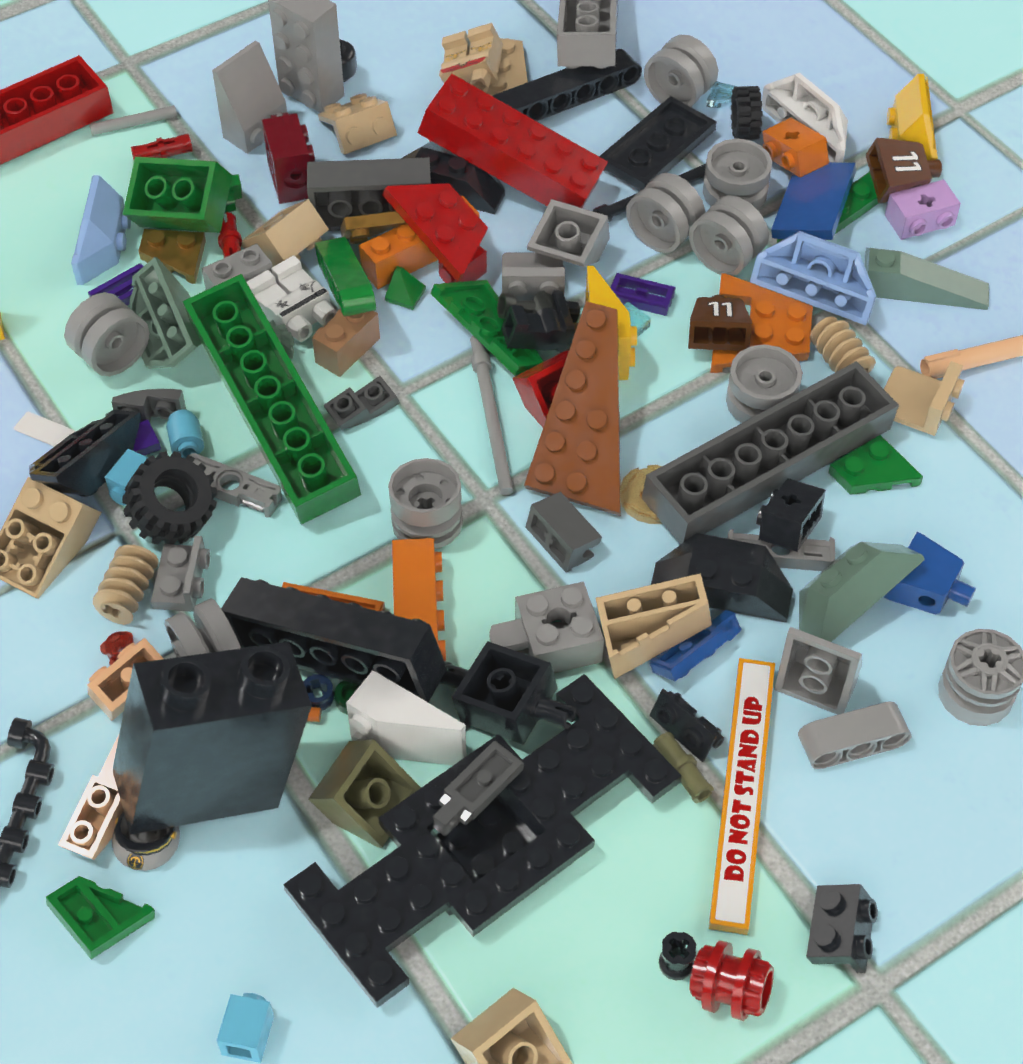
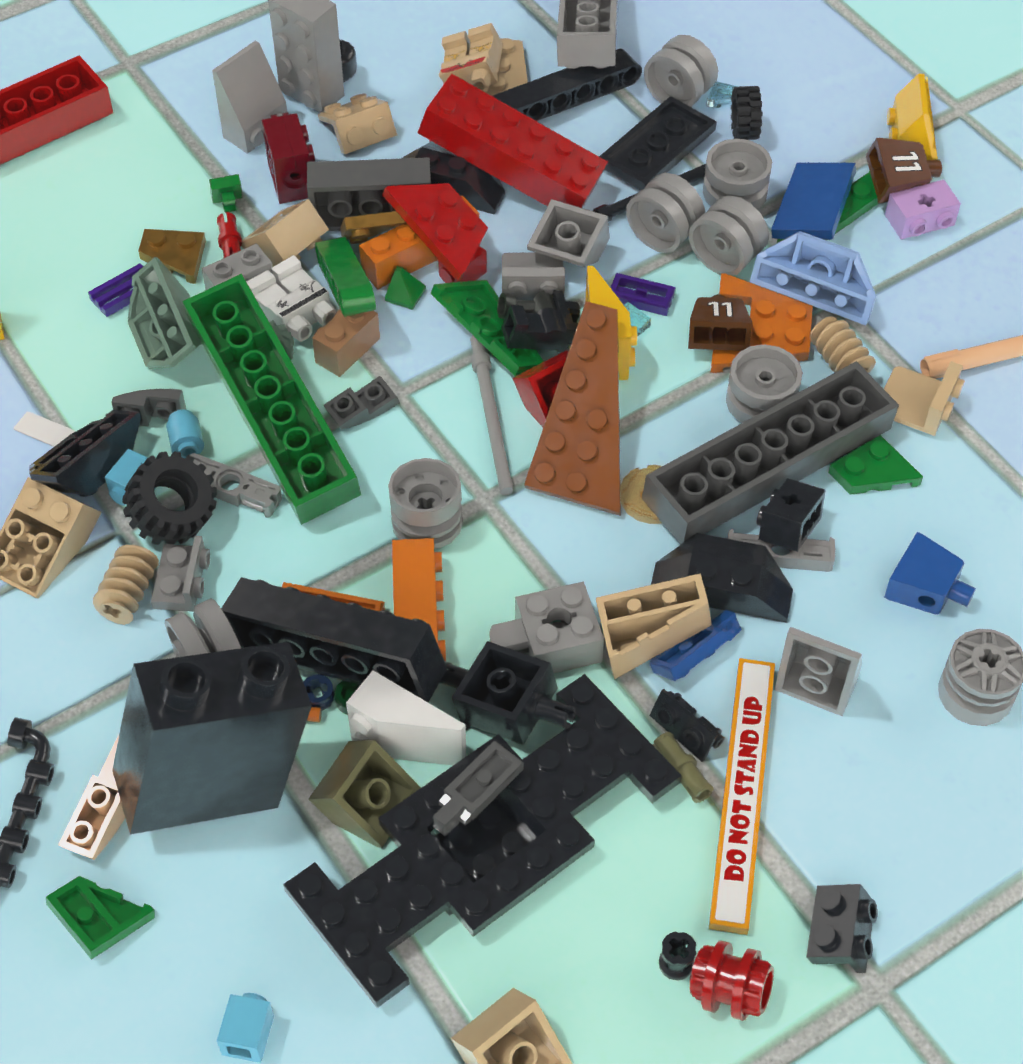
light grey wheel [64,292,150,376] -> none
light blue wedge [71,175,131,285] -> none
light nougat brick [87,638,164,721] -> none
light grey bar [89,105,177,136] -> none
clear red plate [100,631,134,665] -> none
piece [112,811,180,871] -> none
green brick [123,157,232,233] -> none
red pin [130,133,193,160] -> none
dark purple tile [133,420,161,456] -> none
dark grey hinge [525,492,602,573] -> none
white wedge [761,72,848,163] -> none
orange brick [762,117,829,178] -> none
light grey beam [798,701,911,769] -> none
sand green wedge [799,542,925,642] -> none
sand green wedge [864,247,989,310] -> none

